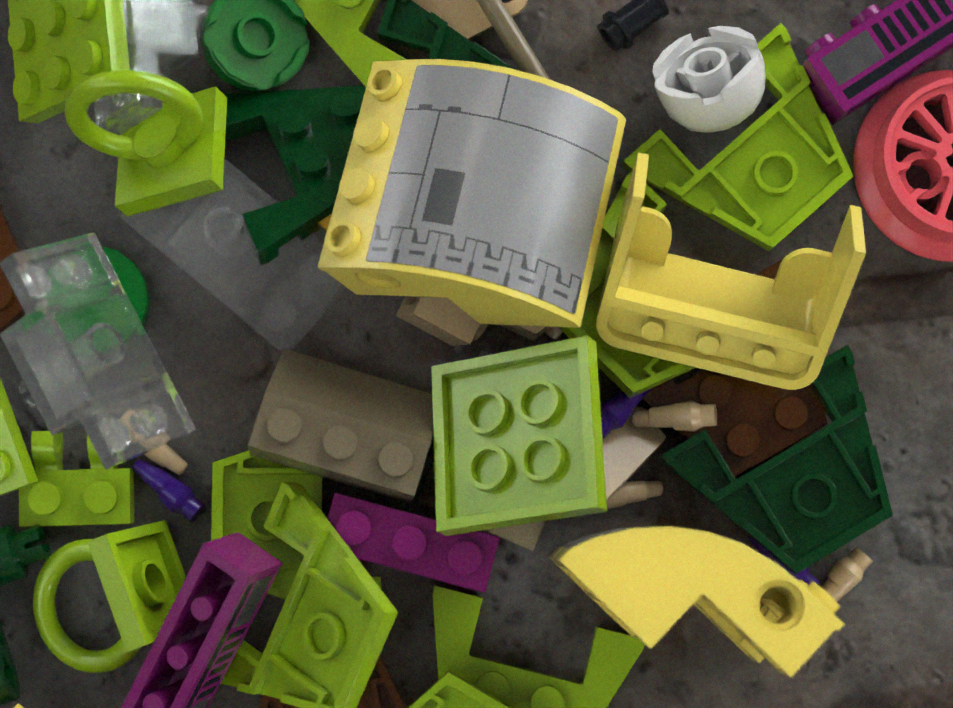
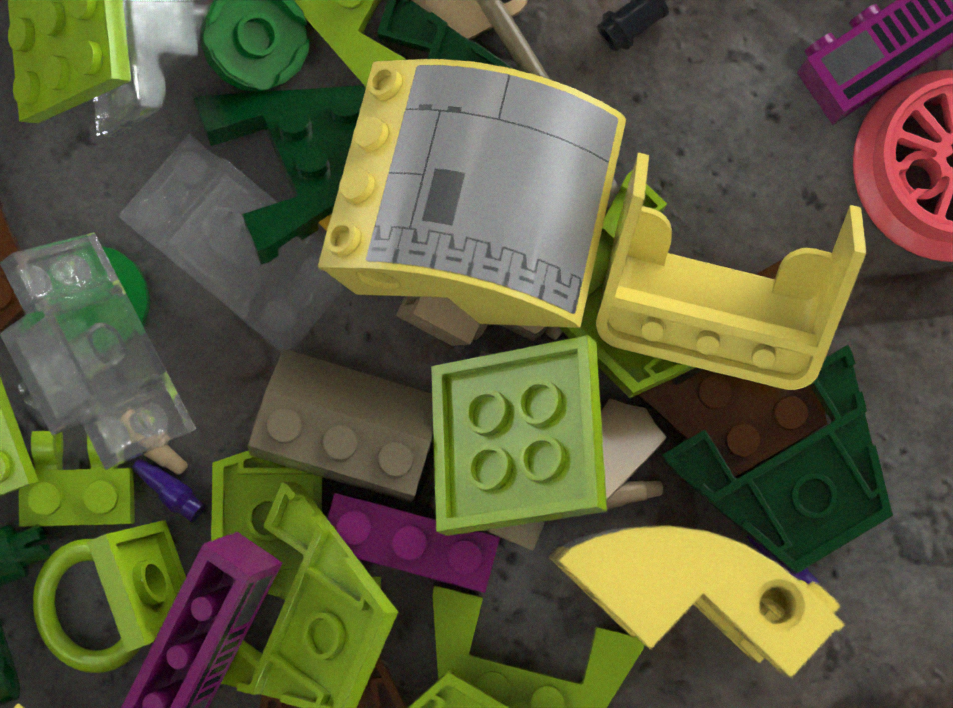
lime tile [64,70,227,217] -> none
dark purple piece [600,388,652,440] -> none
lime wing [622,23,854,252] -> none
tan piece [632,401,717,432] -> none
white cylinder [652,26,766,133] -> none
tan piece [821,546,873,602] -> none

